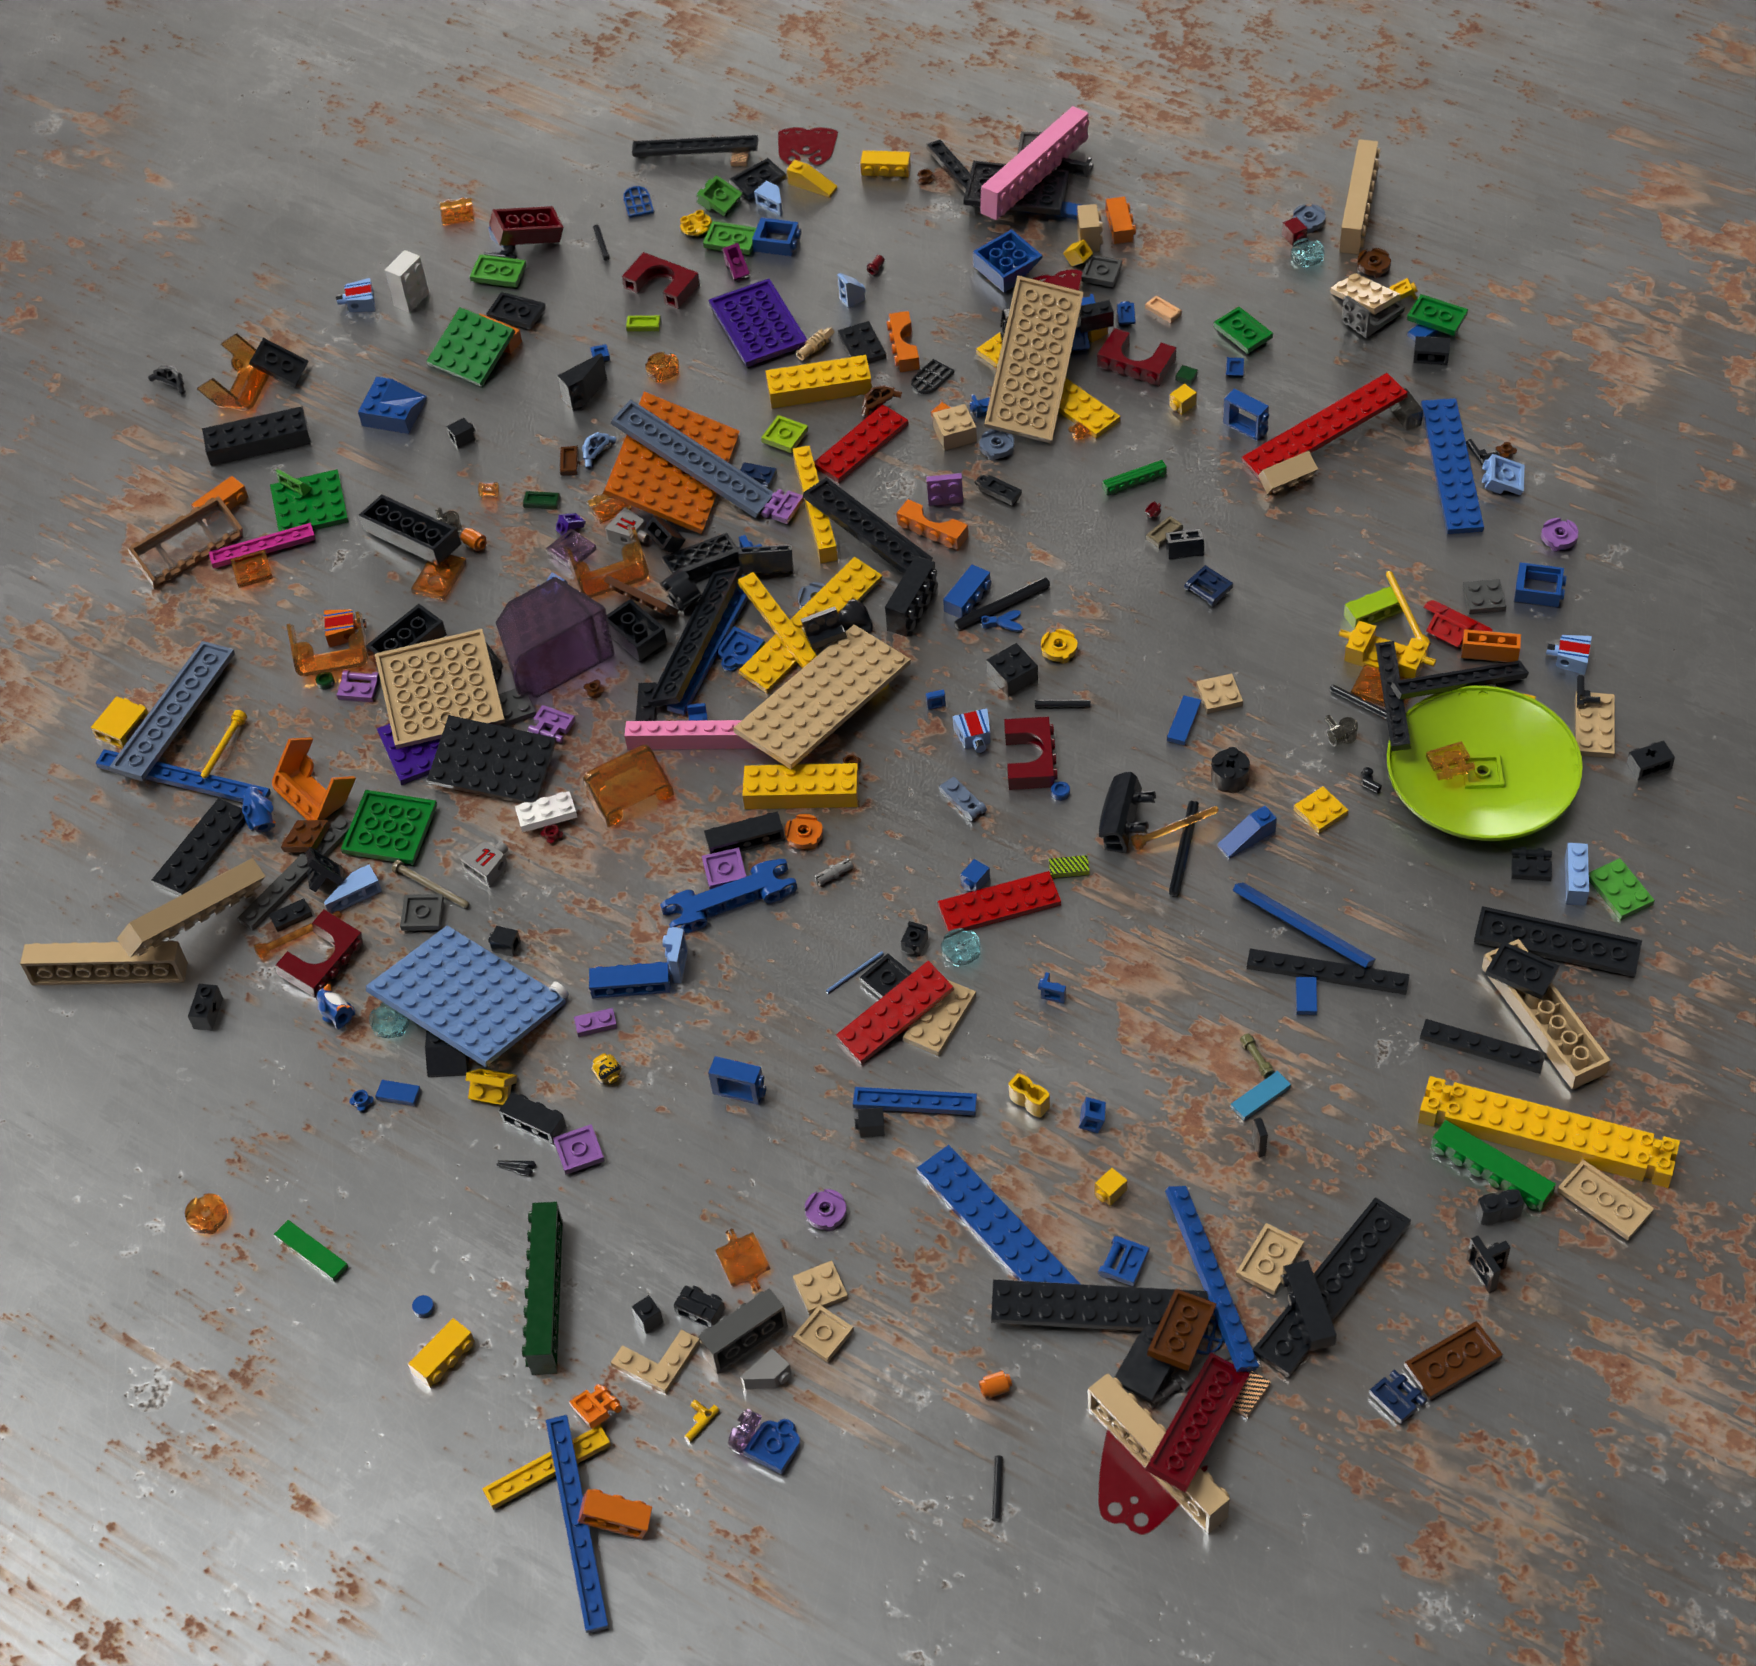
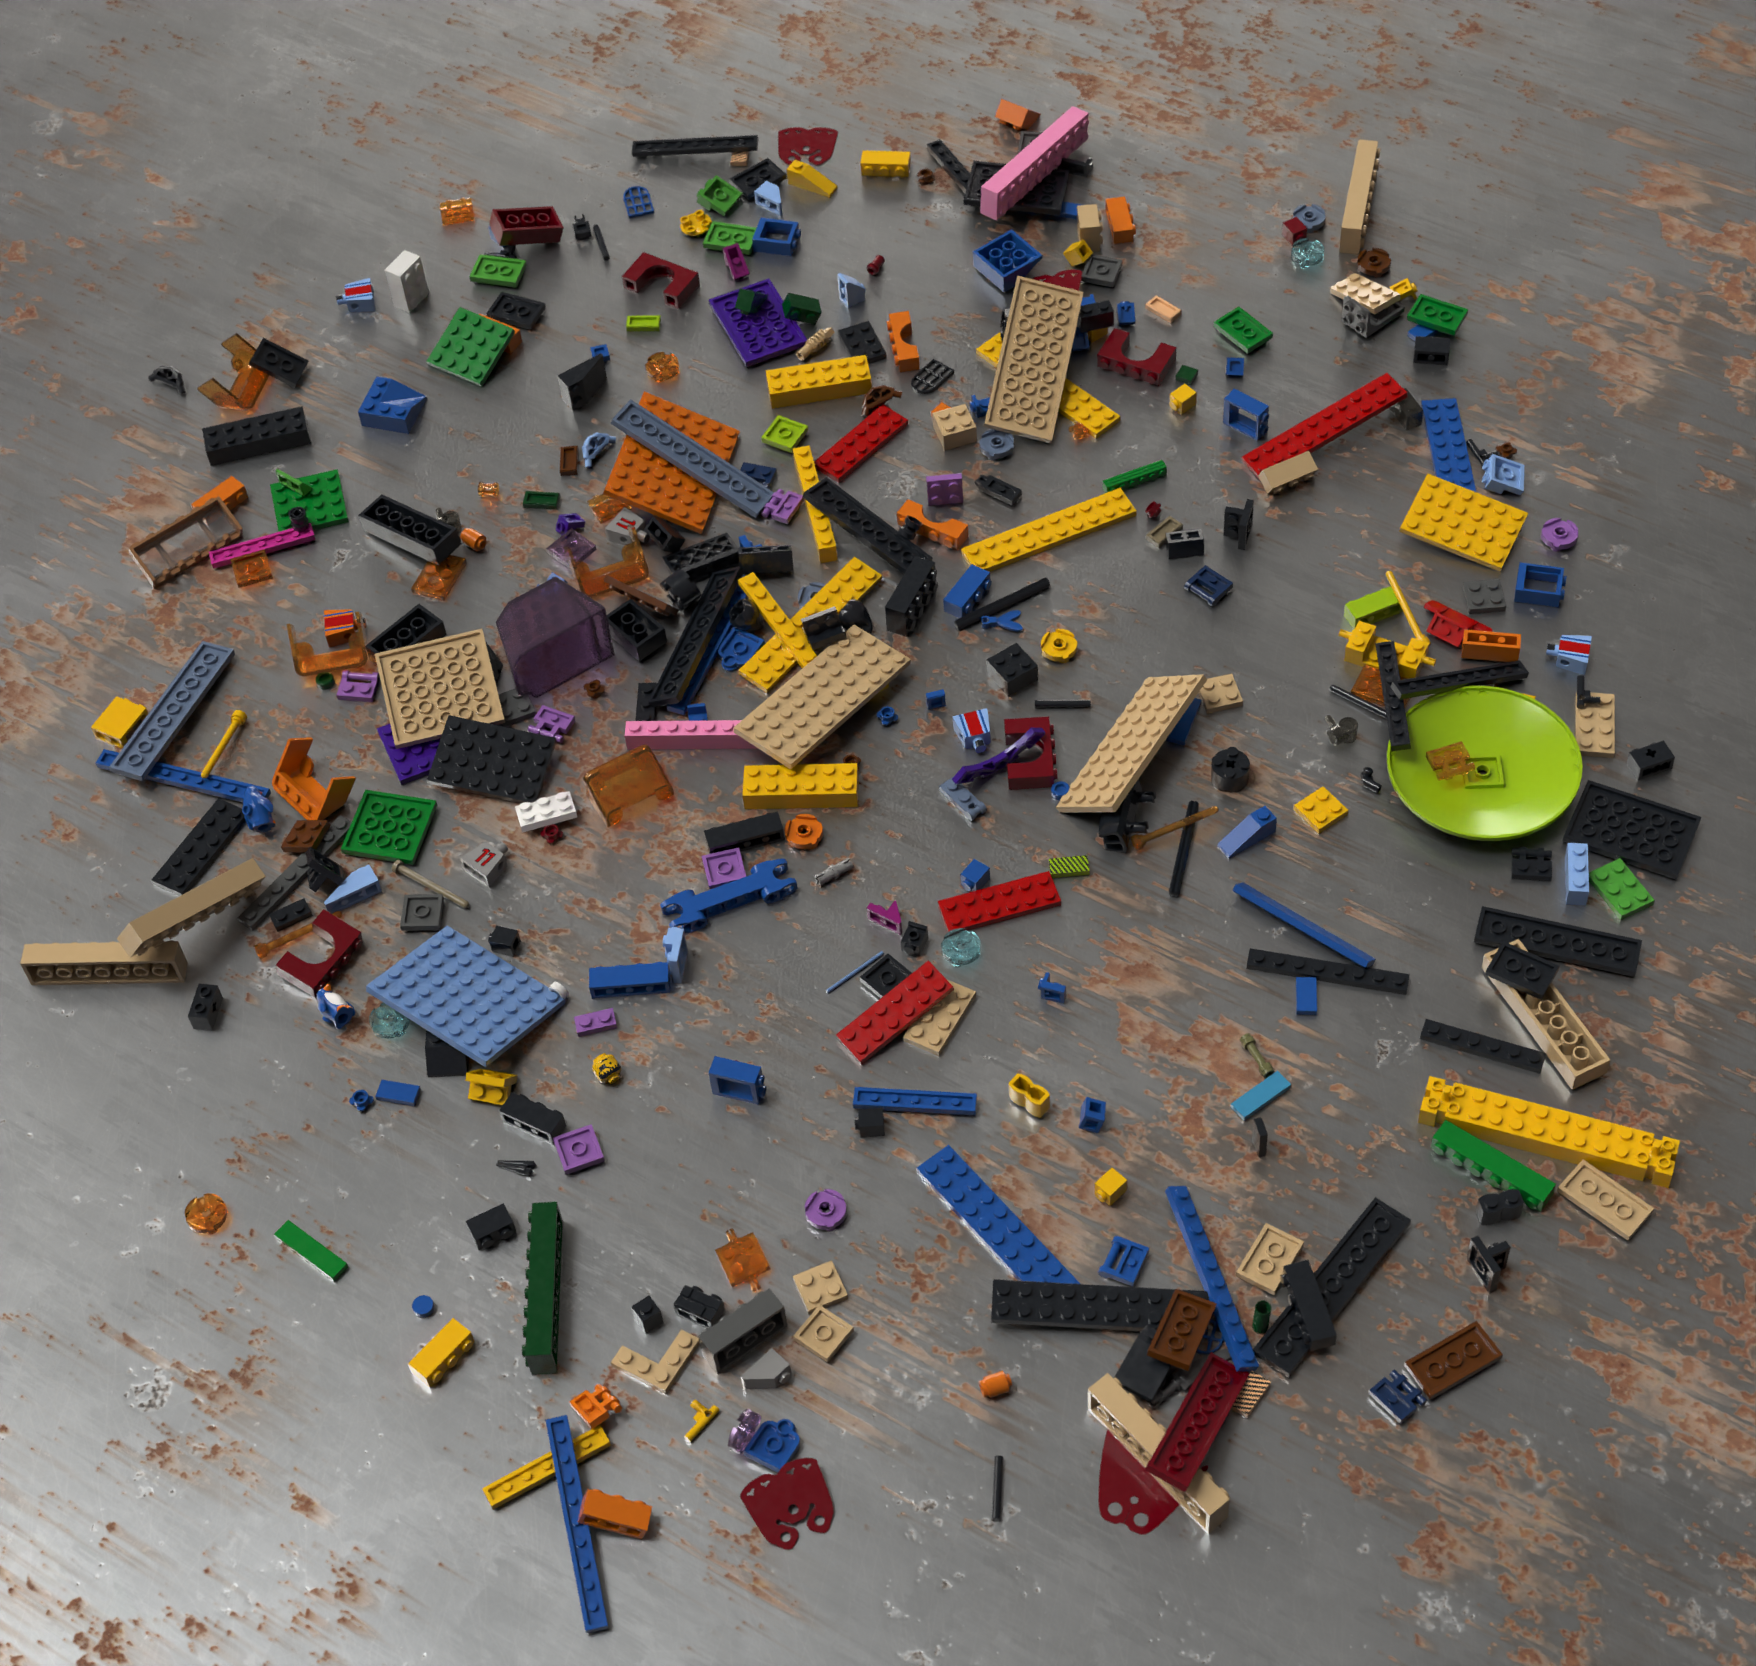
black brick [446,418,475,448] -> none
none -> black wheel [288,507,310,531]
none -> black brick [466,1203,517,1250]
none -> black plate [573,214,592,239]
none -> black piece [729,599,765,631]
none -> dark green slope [735,288,768,315]
none -> dark red piece [740,1458,834,1550]
none -> dark green brick [782,292,822,325]
none -> magenta slope [866,900,903,935]
none -> blue plate [877,706,898,725]
none -> black wheel [898,515,922,540]
none -> dark purple tile [952,727,1046,784]
none -> yellow plate [961,488,1137,572]
none -> orange slope [995,99,1041,131]
none -> tan plate [1056,674,1207,813]
none -> black bracket [1223,499,1254,550]
none -> dark green piece [1252,1300,1272,1334]
none -> yellow plate [1399,473,1528,572]
none -> black plate [1562,780,1702,880]

